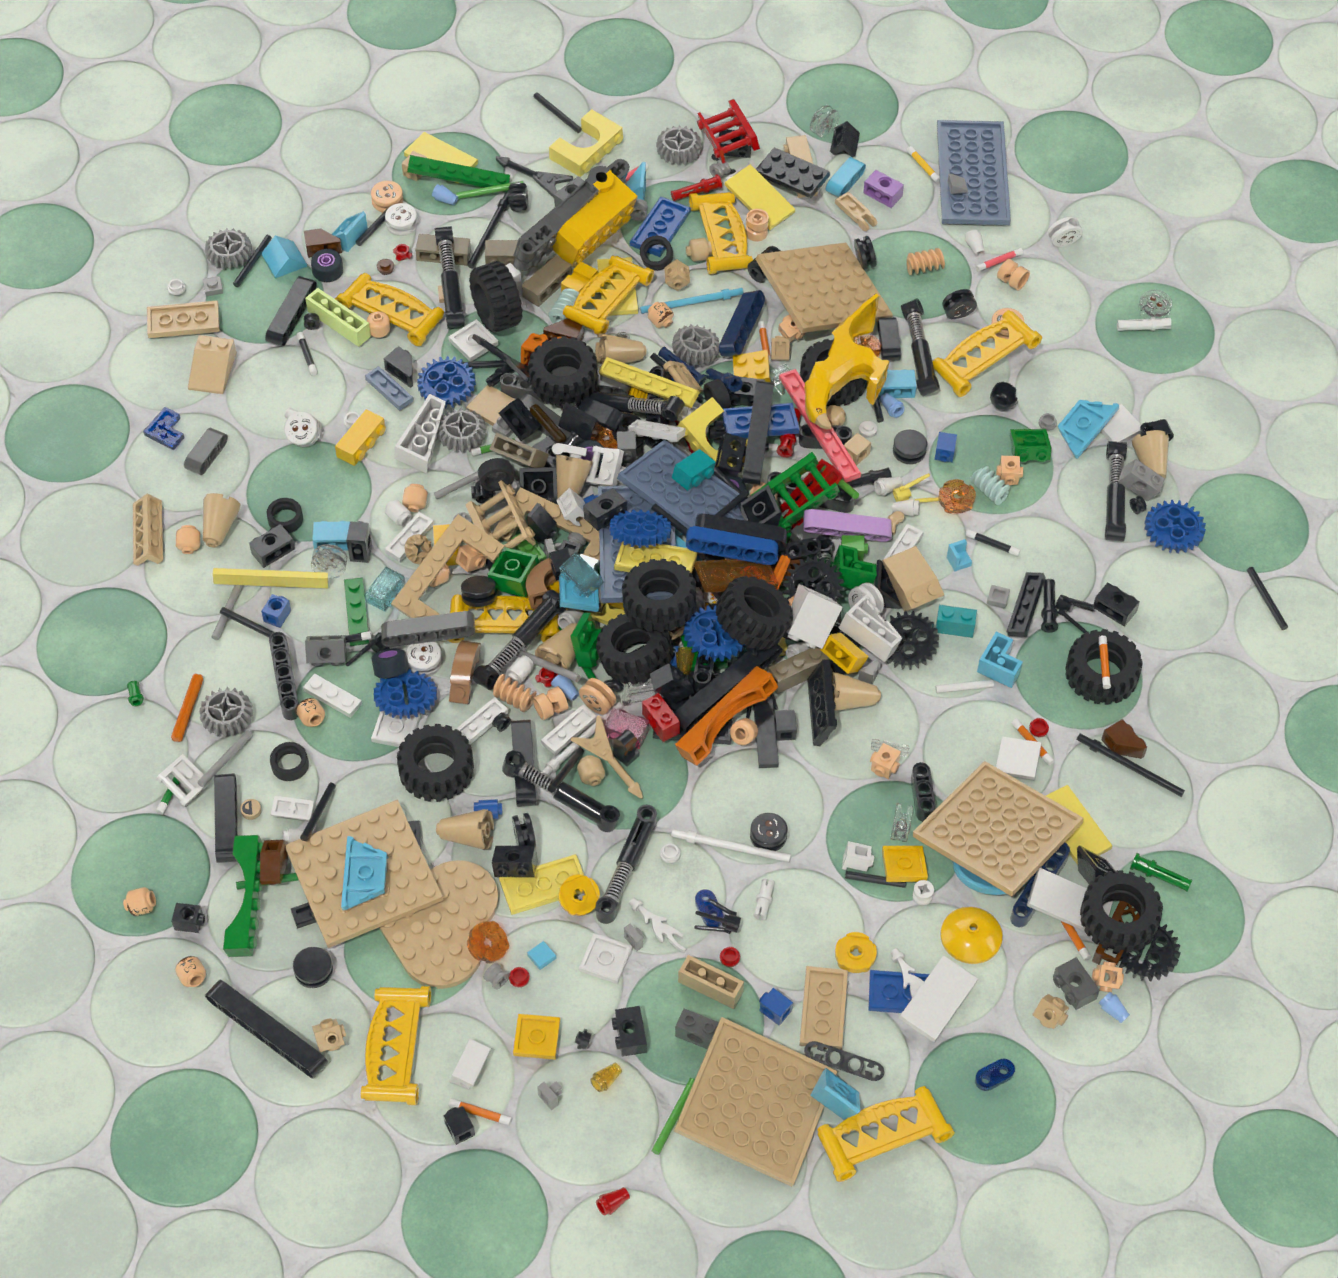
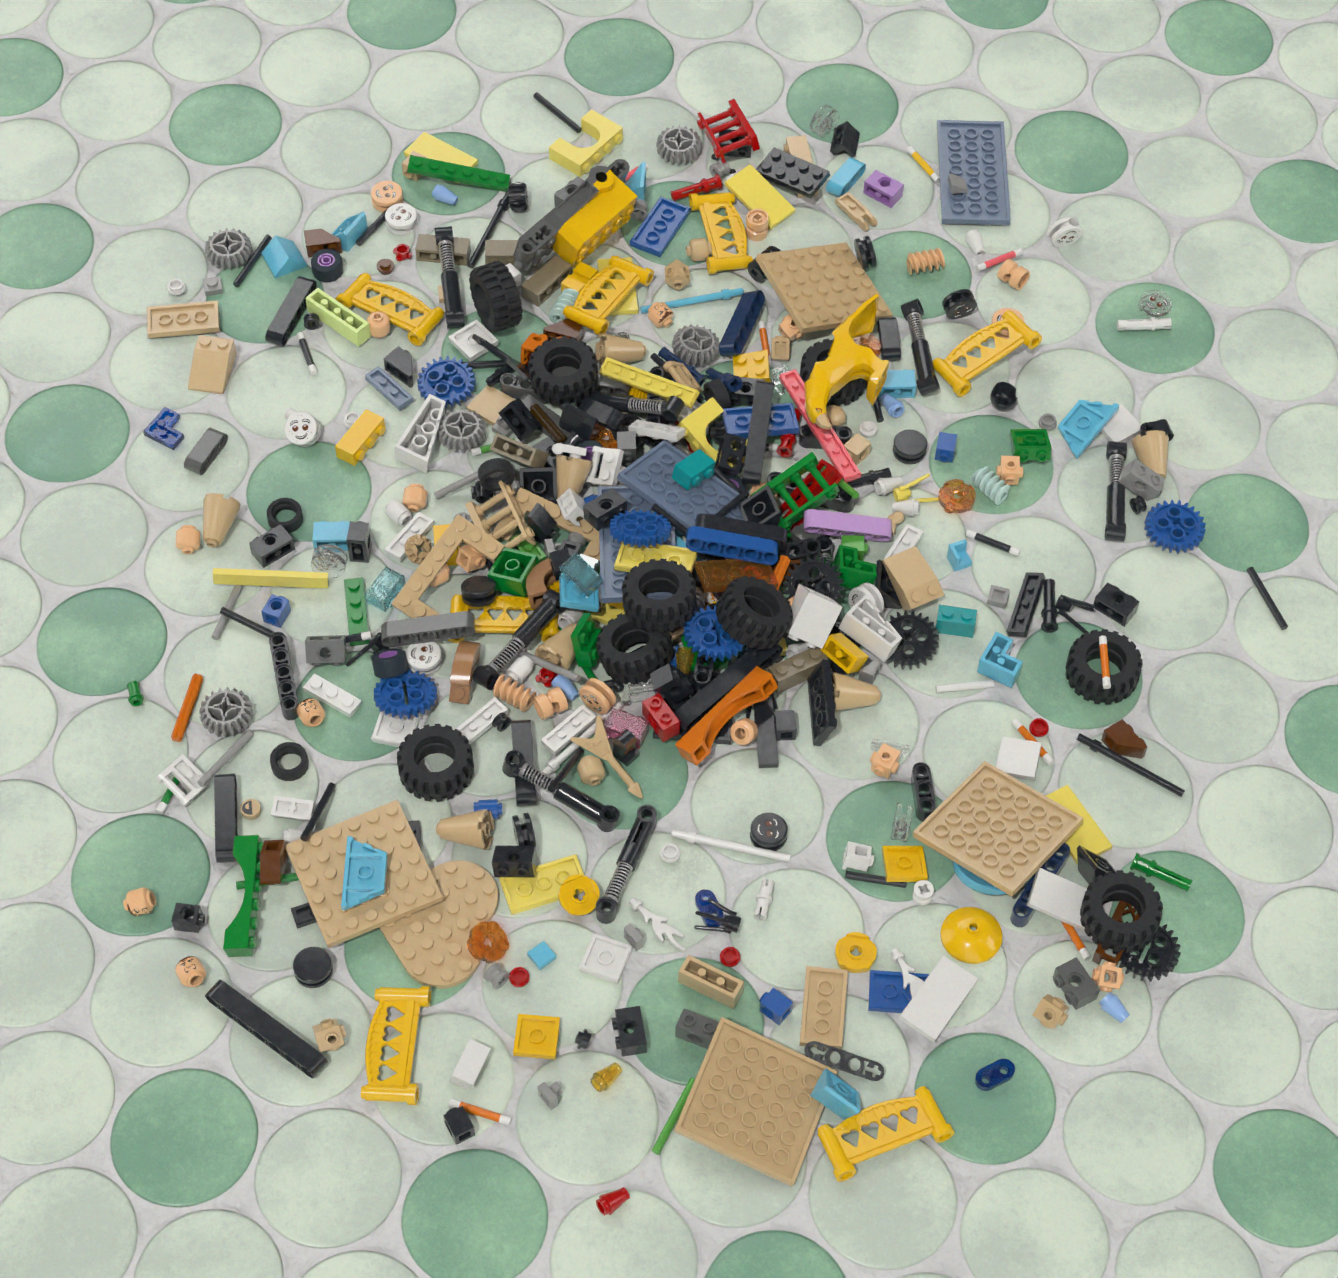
tan fence [133,493,163,566] -> none
bright green bar [456,181,524,199] -> none
piece [496,156,573,198] -> none
black tyre [640,236,673,271] -> none

